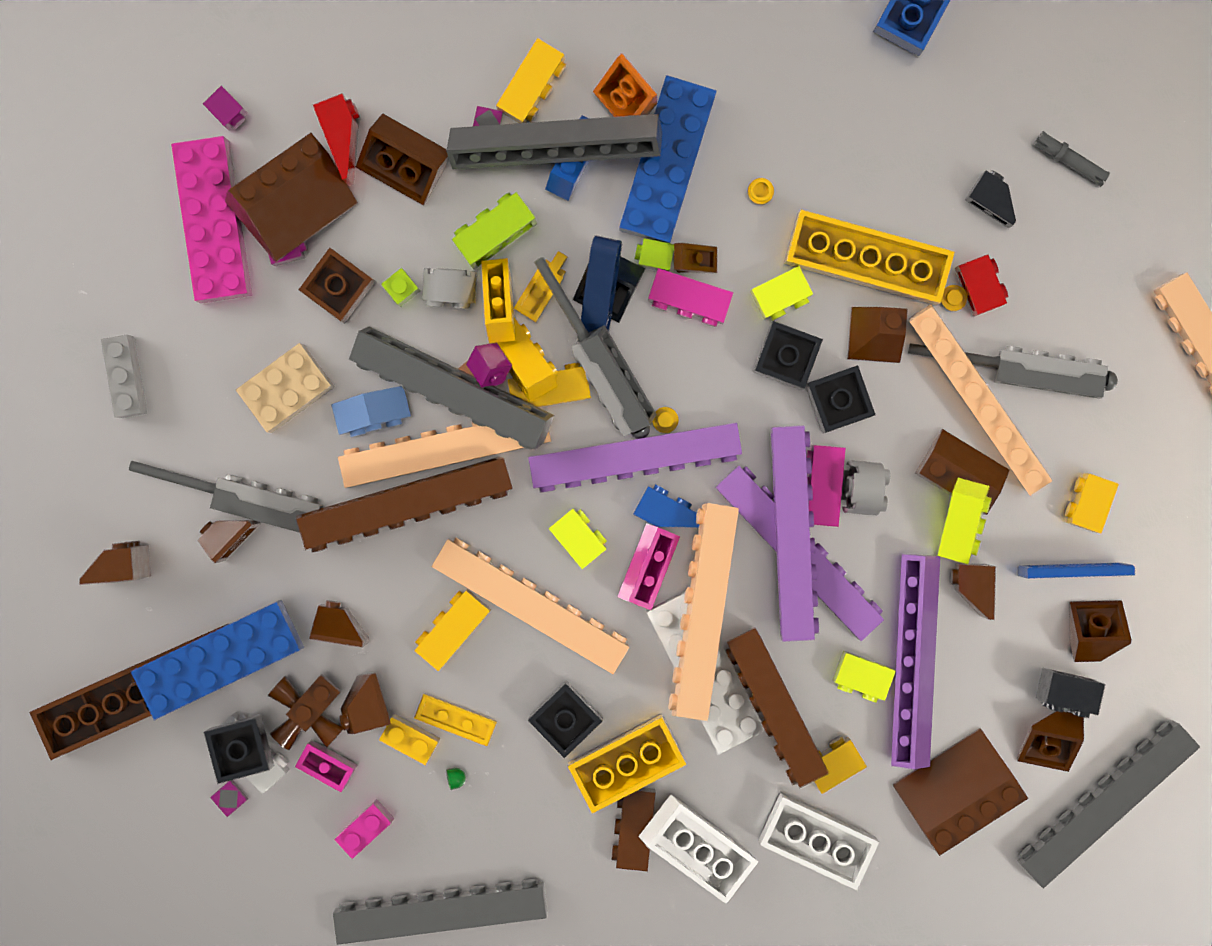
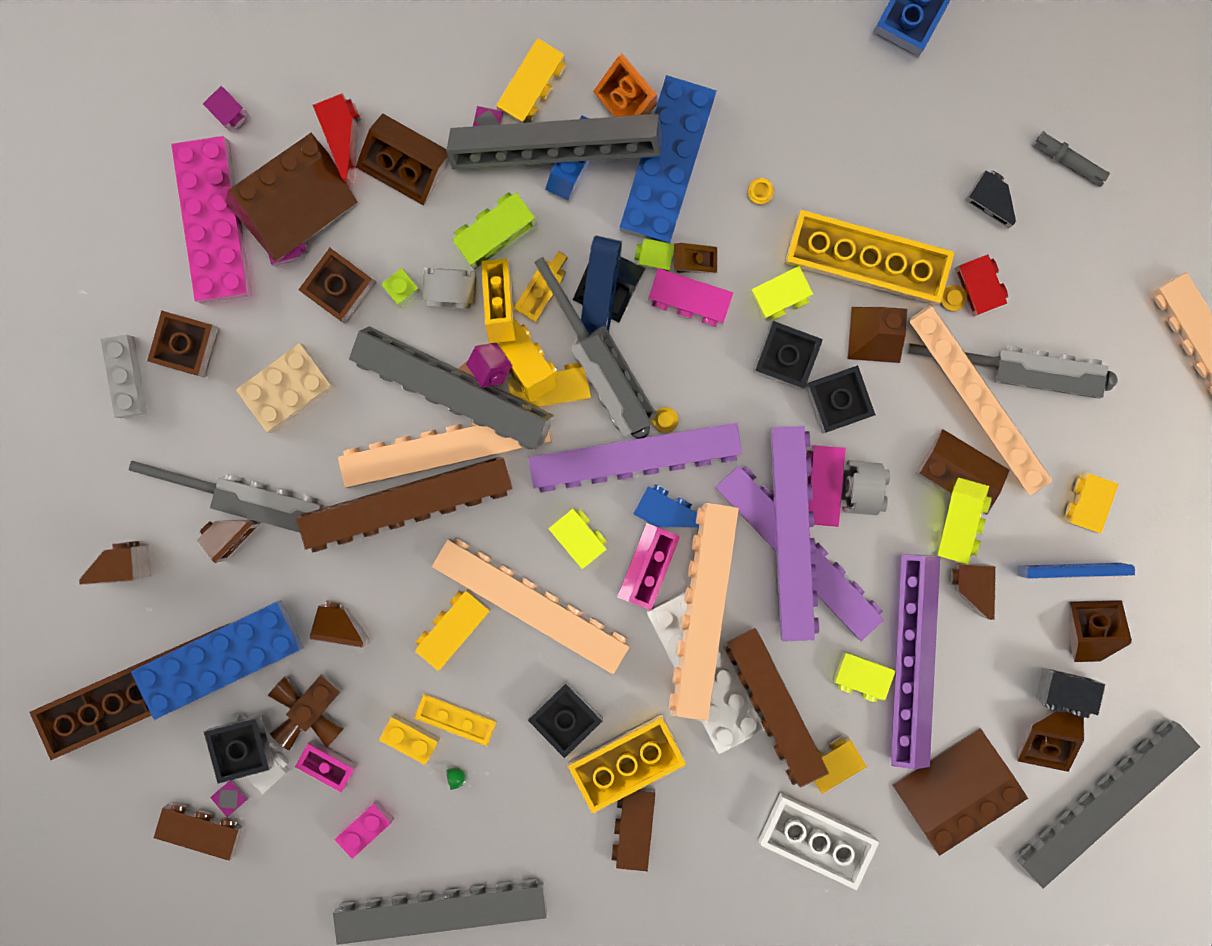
medium blue brick [331,386,411,437] -> none
reddish brown slope [339,673,391,734] -> none
white brick [639,794,758,904] -> none
none -> reddish brown brick [147,310,218,377]
none -> reddish brown brick [153,802,243,861]

